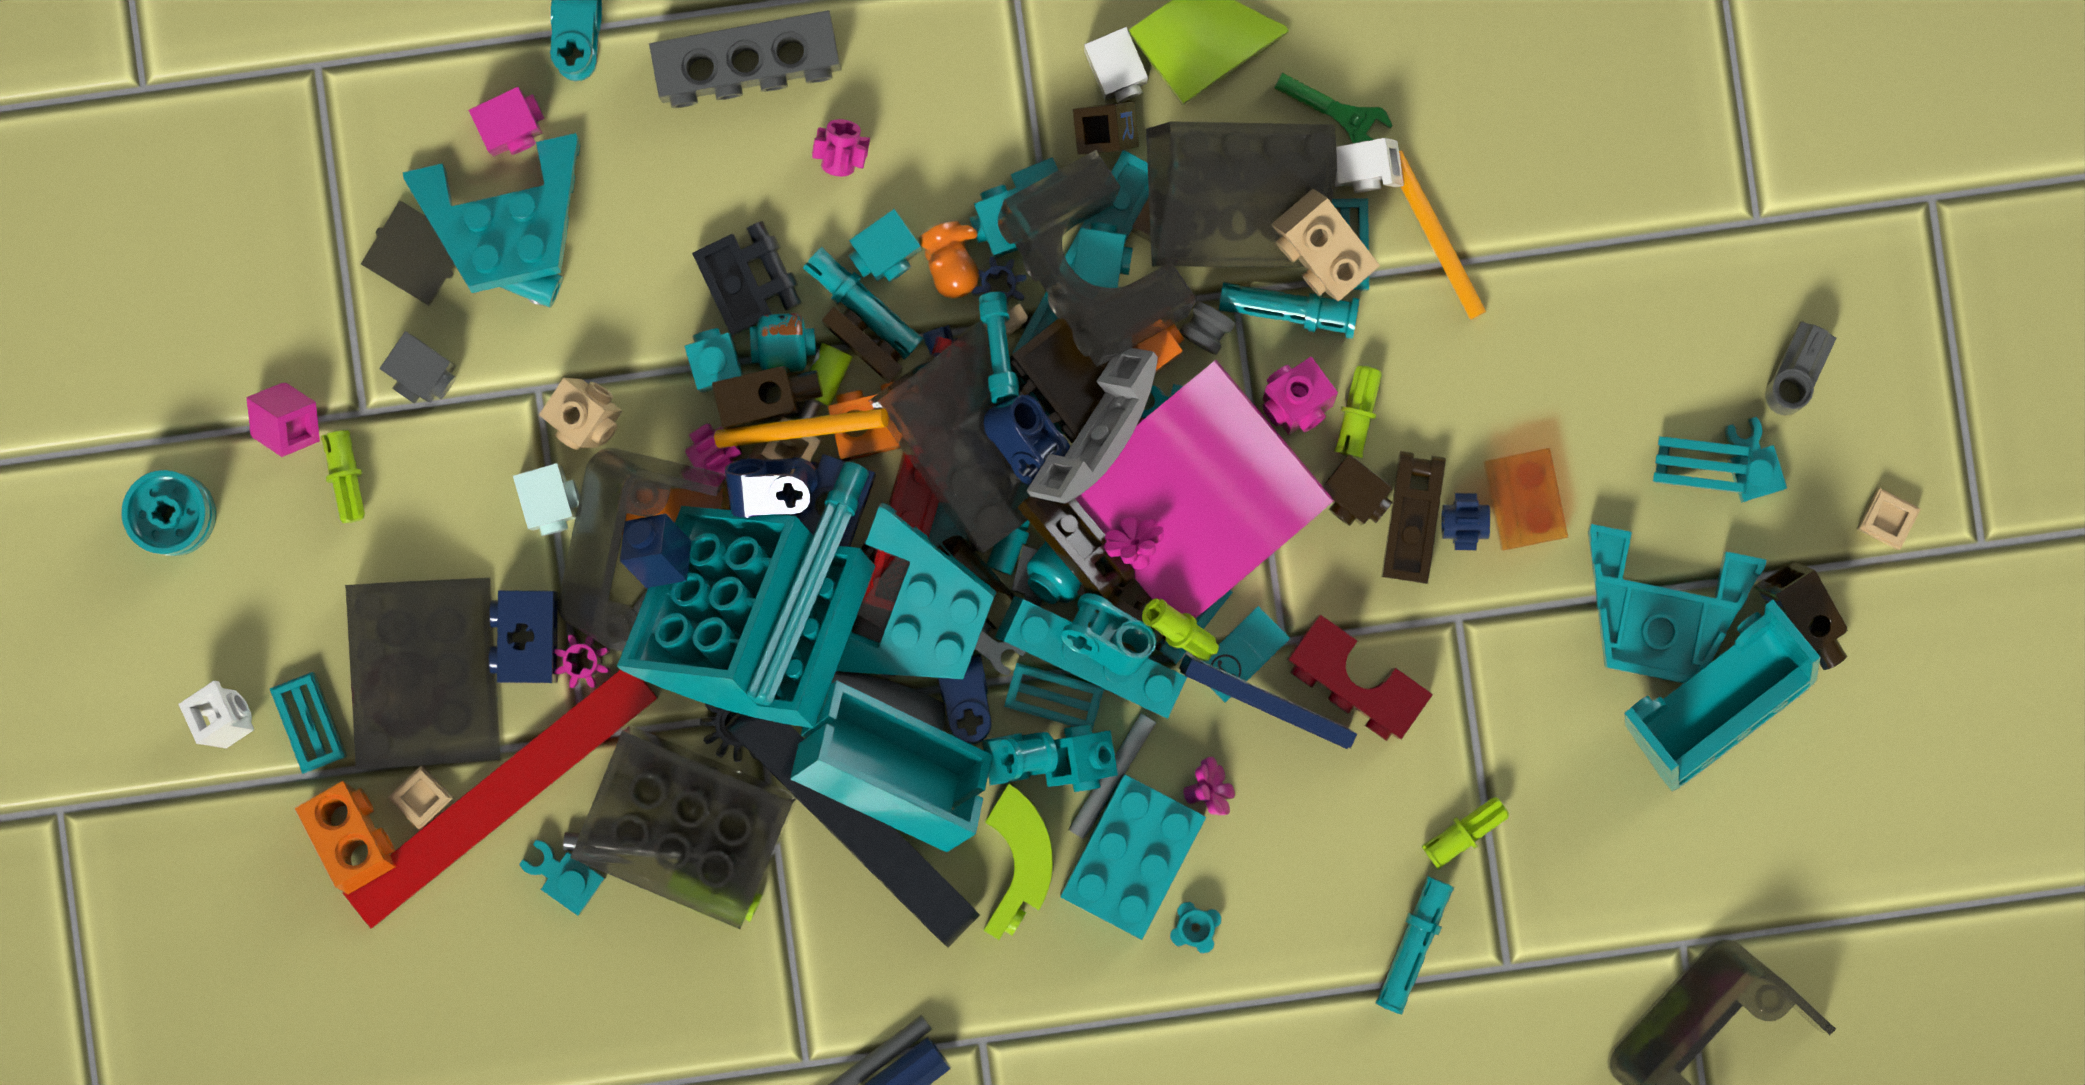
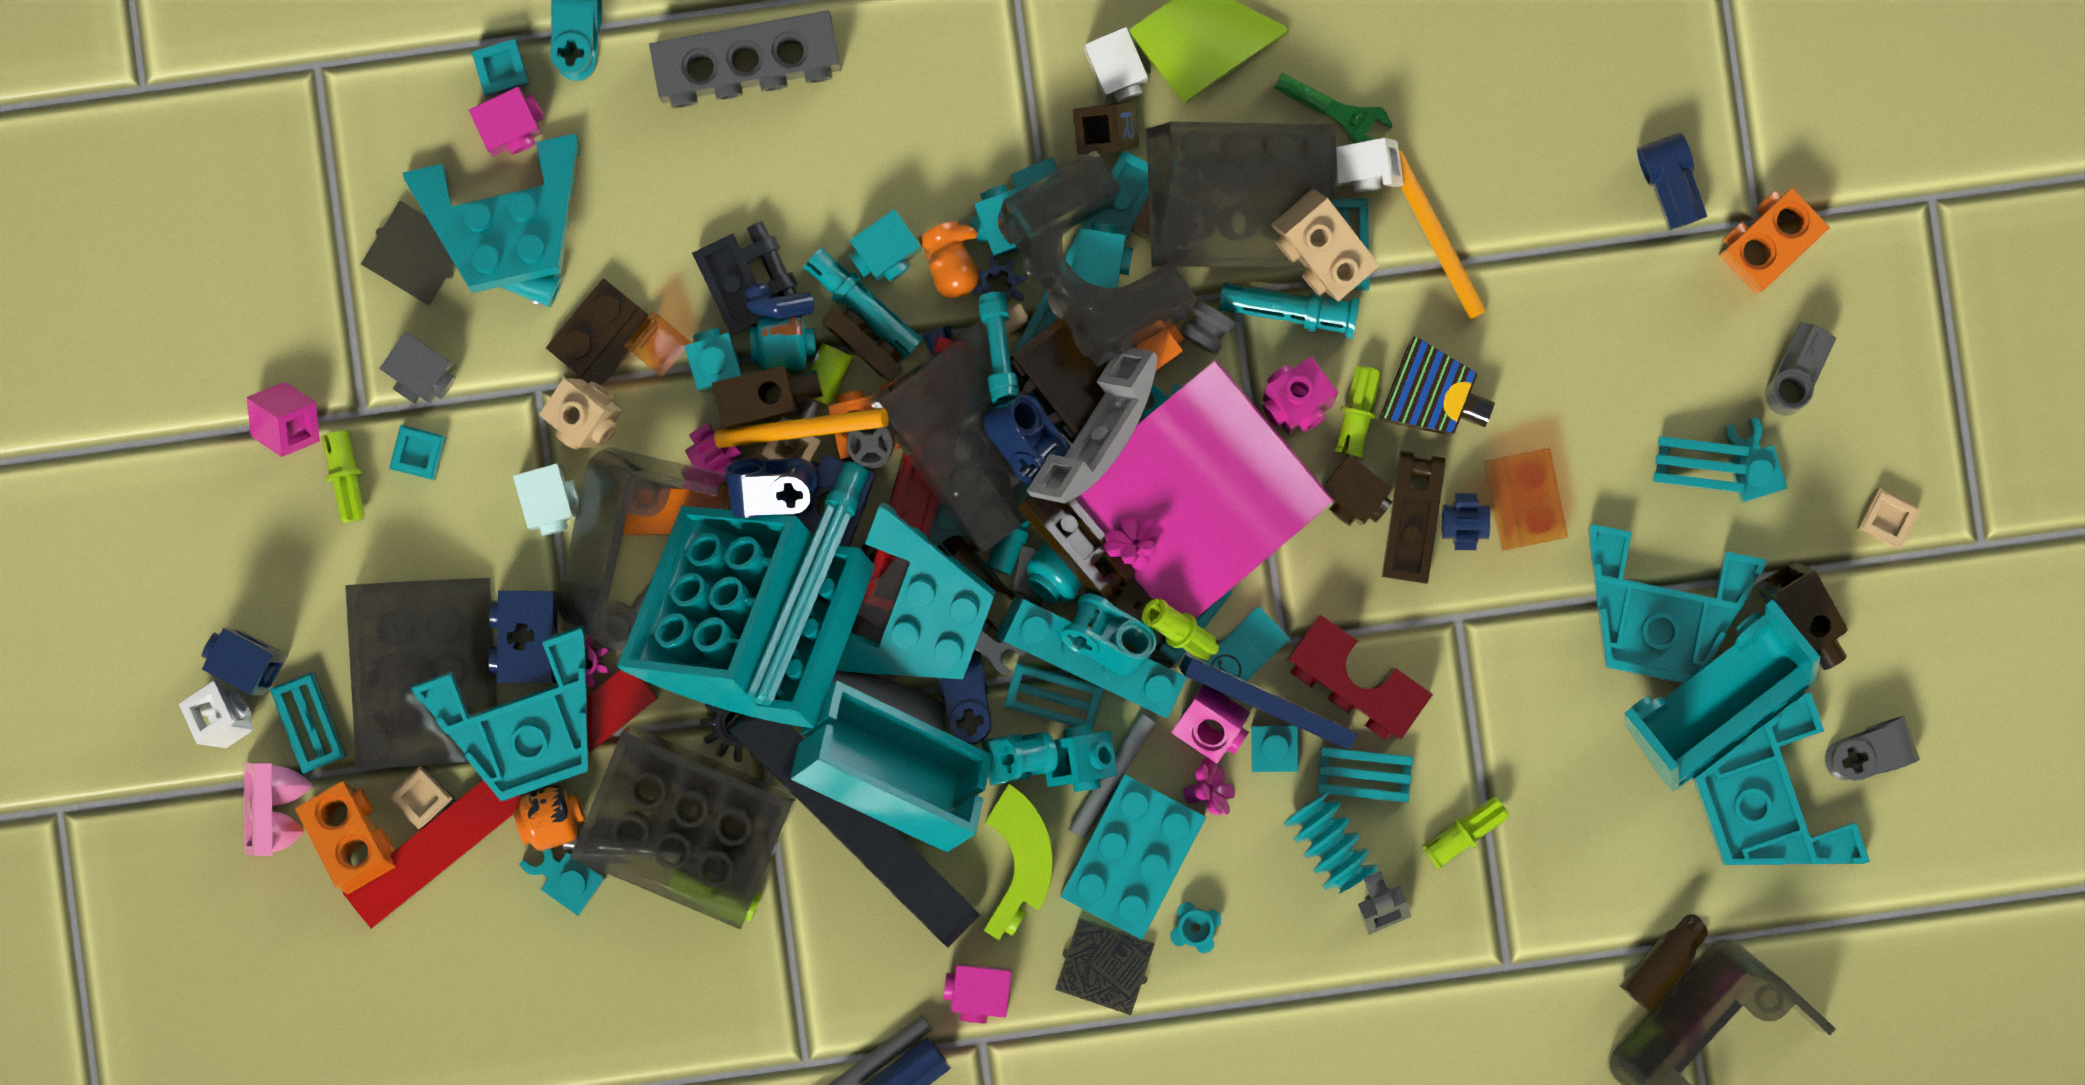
teal wheel [122,470,216,556] -> none
dark blue brick [620,513,692,588] -> none
dark pink gear [812,119,870,177] -> none
teal pin [1375,876,1455,1015] -> none
none -> dark blue brick [201,628,288,695]
none -> bright pink tile [243,763,313,856]
none -> teal tile [389,425,446,481]
none -> teal wing [411,625,589,801]
none -> teal plate [471,39,530,98]
none -> orange head [513,785,585,851]
none -> dark brown plate [546,278,656,386]
none -> clear orange tile [624,311,691,377]
none -> dark blue arm [745,283,814,319]
none -> dark grey wheel [847,427,894,469]
none -> dark pink brick [943,963,1012,1023]
none -> clear smoke piece [1055,918,1155,1015]
none -> dark pink brick [1171,684,1251,763]
none -> teal plate [1251,726,1298,772]
none -> teal piece [1284,790,1379,894]
none -> teal tile [1316,747,1413,803]
none -> dark grey plate [1358,871,1411,935]
none -> torso [1379,336,1495,436]
none -> dark brown piece [1619,914,1708,1012]
none -> dark blue piece [1637,132,1708,230]
none -> teal wing [1693,692,1870,865]
none -> orange brick [1719,188,1830,294]
none -> dark grey piece [1825,716,1920,781]

